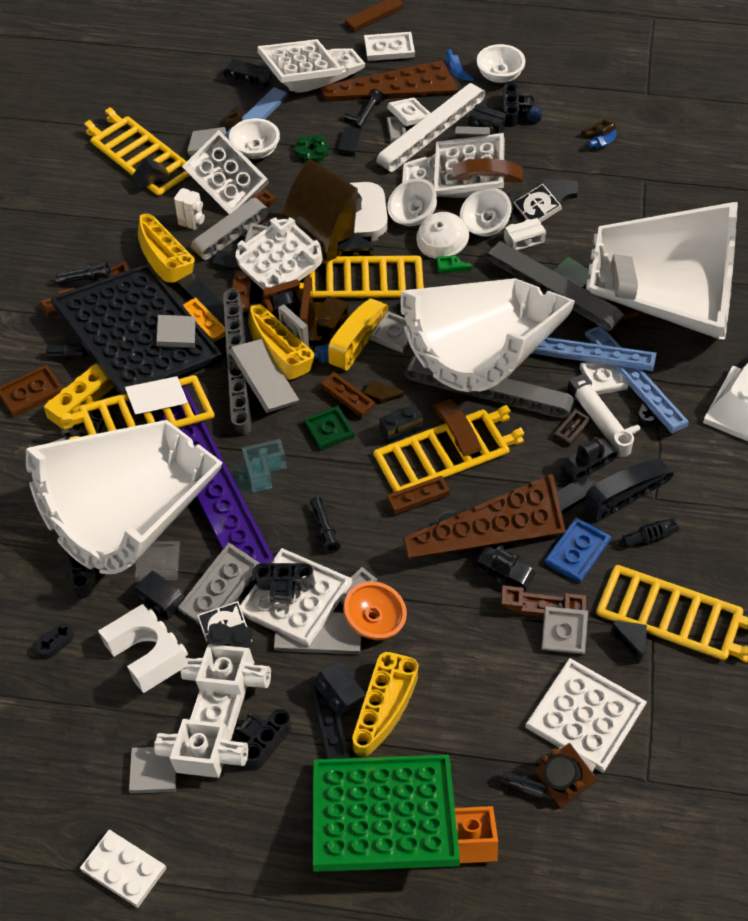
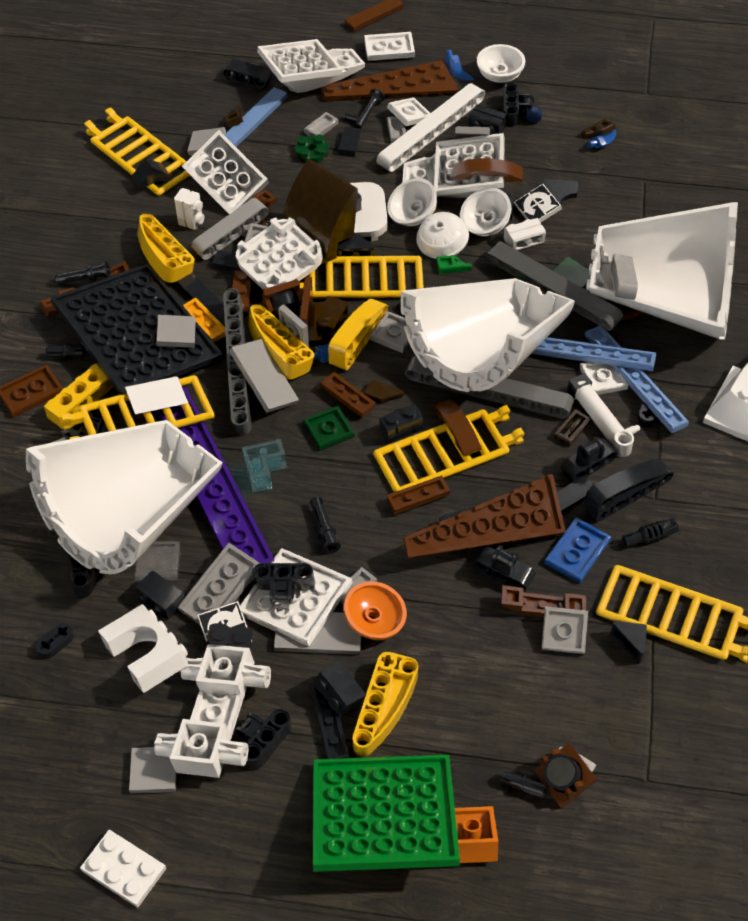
white hat [229,118,280,159] -> none
white tile [525,658,647,773] -> none
none -> light grey tile [304,112,338,136]

